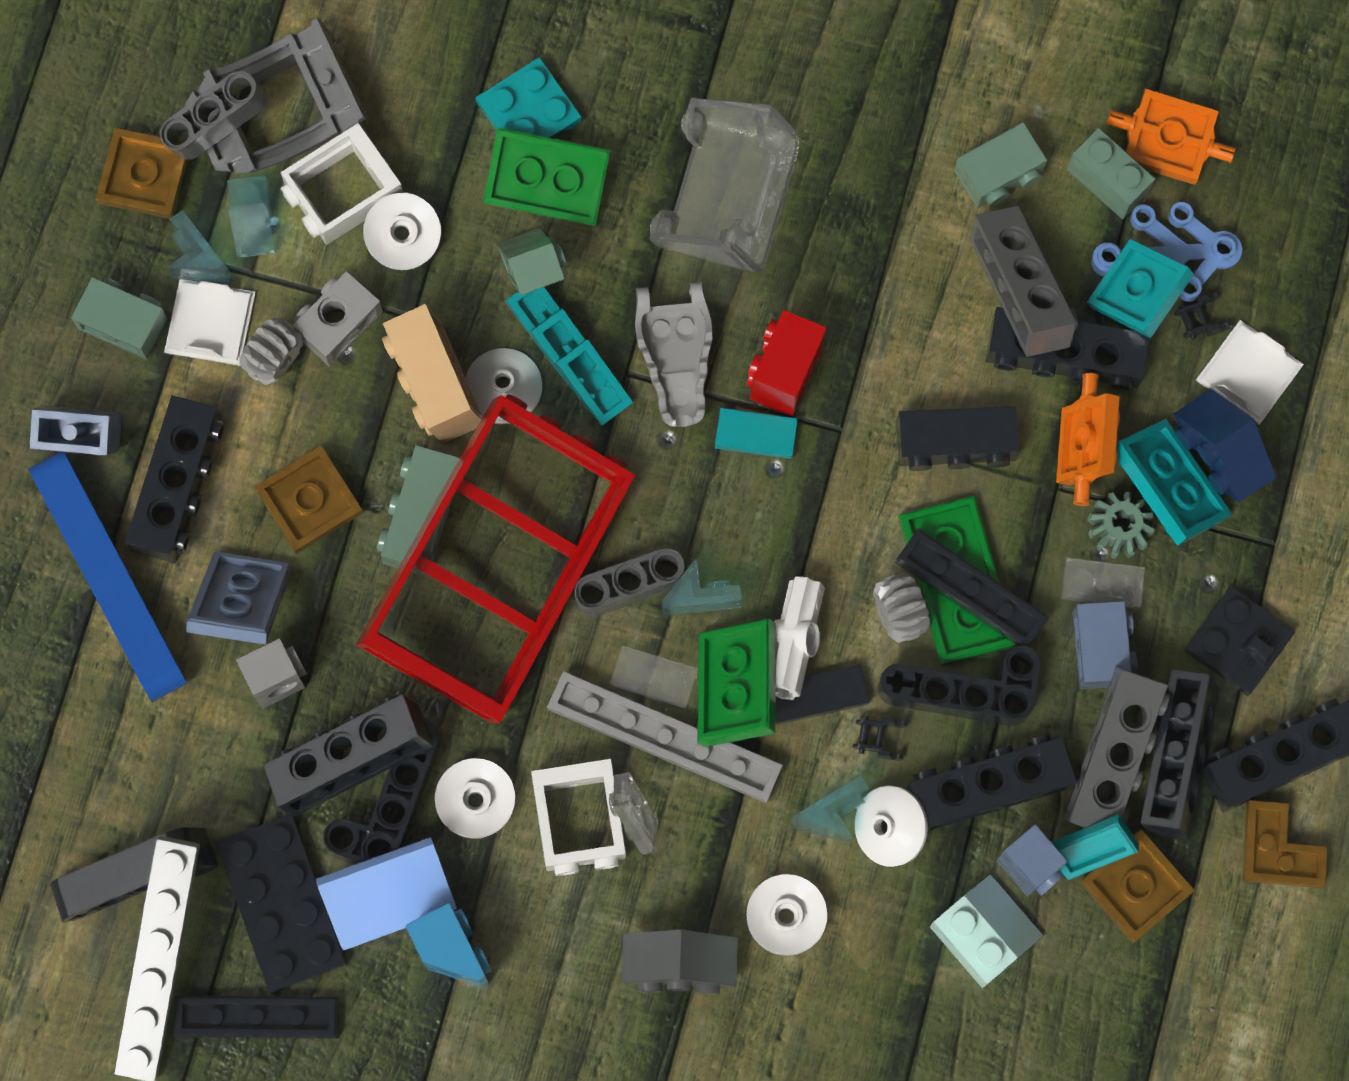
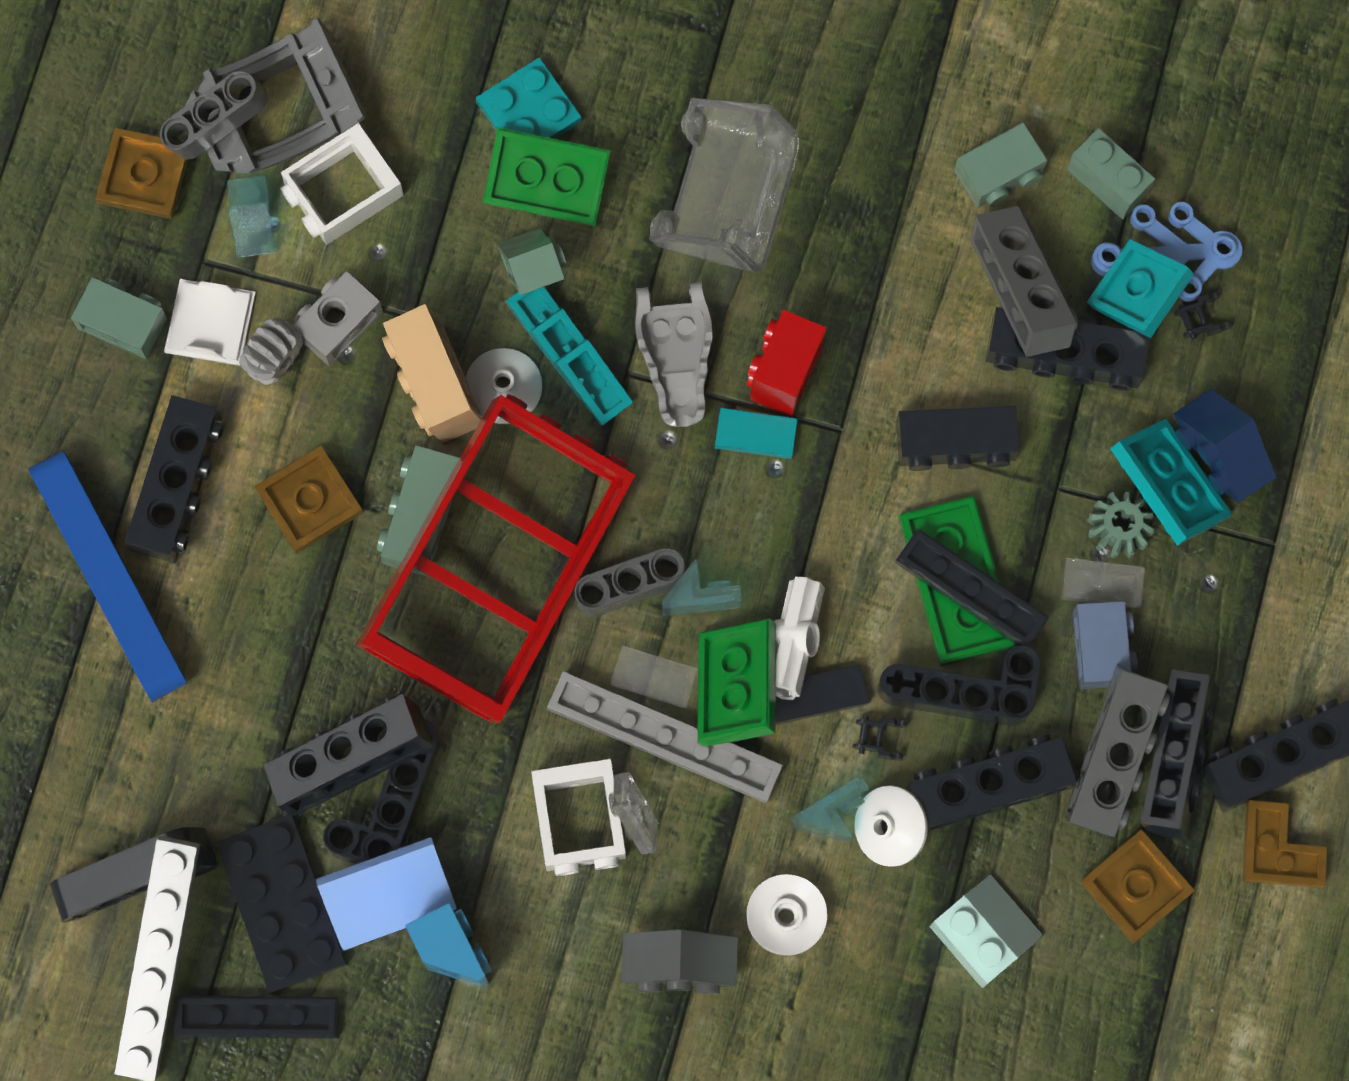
sand blue brick [30,406,122,456] -> none
clear light blue slope [168,210,233,285] -> none
sand blue tile [186,551,291,645] -> none
light grey brick [236,638,307,709] -> none
white dish [363,193,441,270] -> none
white dish [435,758,515,839] -> none
light grey gear [873,572,930,643] -> none
sand blue brick [996,825,1068,897] -> none
teal tile [1051,814,1139,880] -> none
orange plate [1056,373,1120,506] -> none
orange plate [1106,89,1236,185] -> none
black hinge [1183,586,1295,697] -> none
white piece [1196,320,1303,425] -> none

